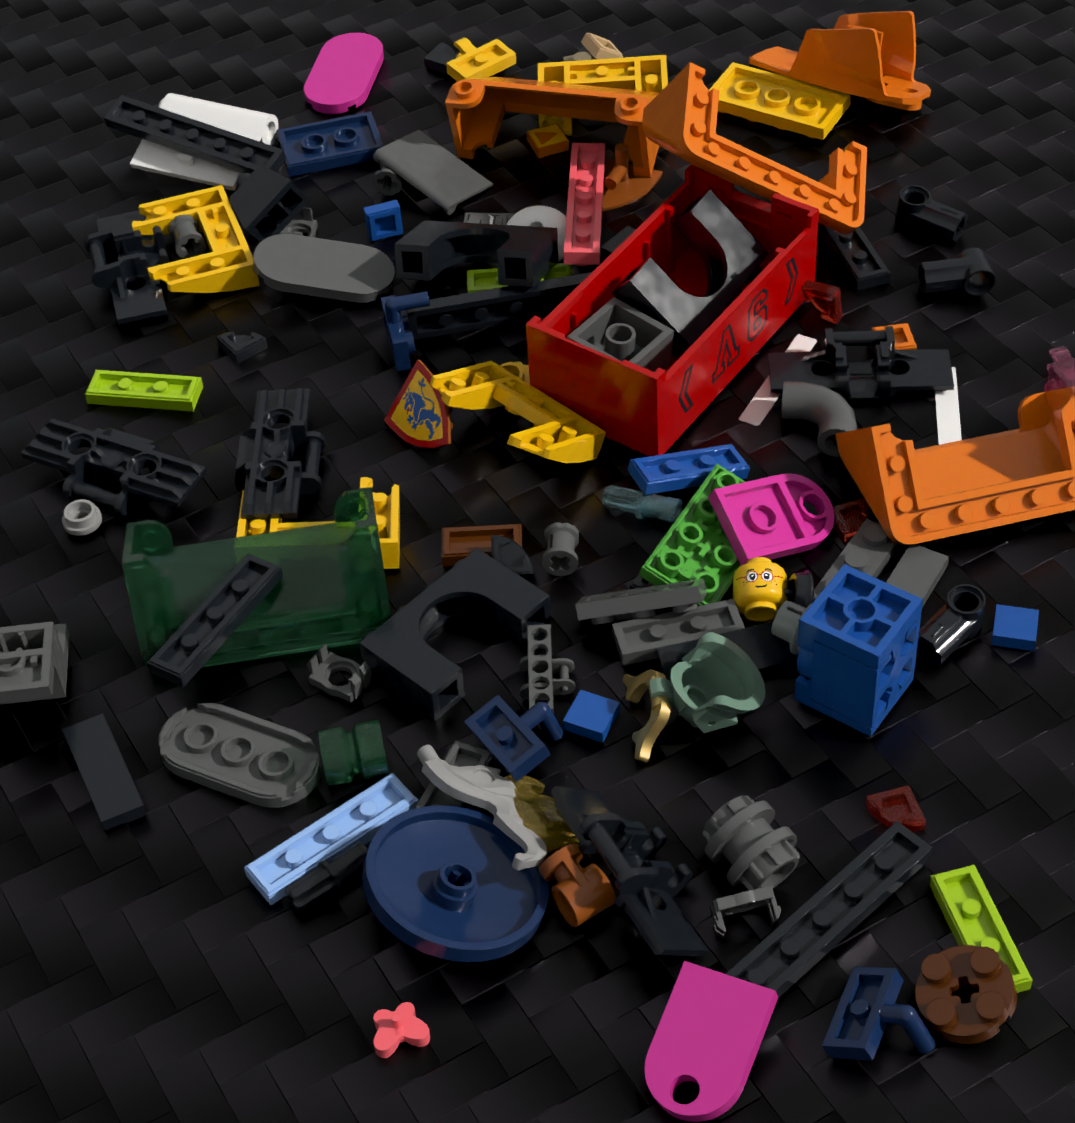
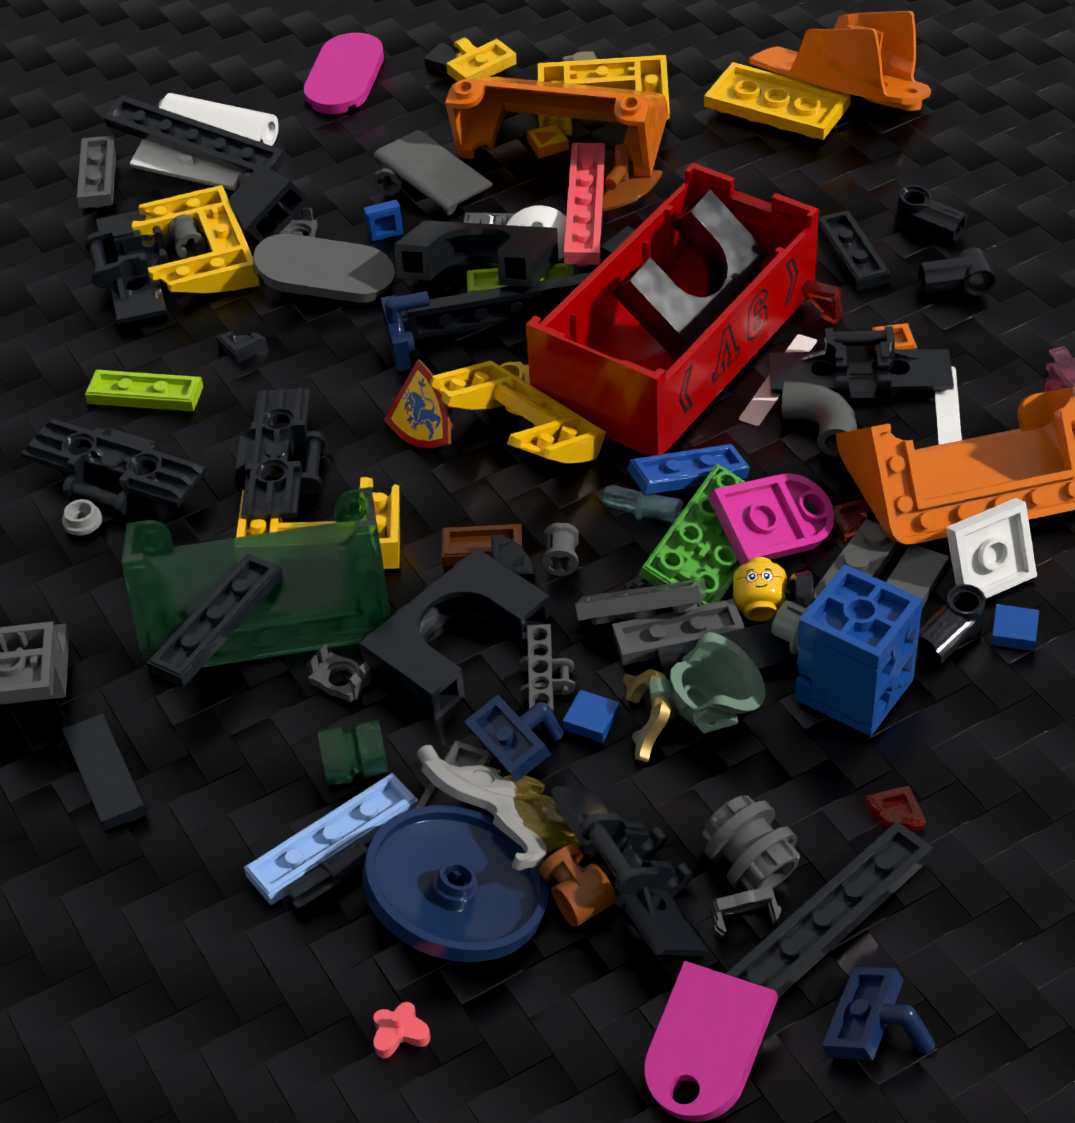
dark grey tile [159,703,321,808] -> none
dark blue tile [276,112,384,177] -> none
dark grey brick [567,297,674,372] -> none
tan tile [581,33,623,59] -> none
orange windscreen [642,62,867,234] -> none
reddish brown plate [915,945,1017,1044] -> none
lime tile [929,865,1033,993] -> none
none -> dark grey plate [77,135,117,208]
none -> white tile [946,498,1037,598]

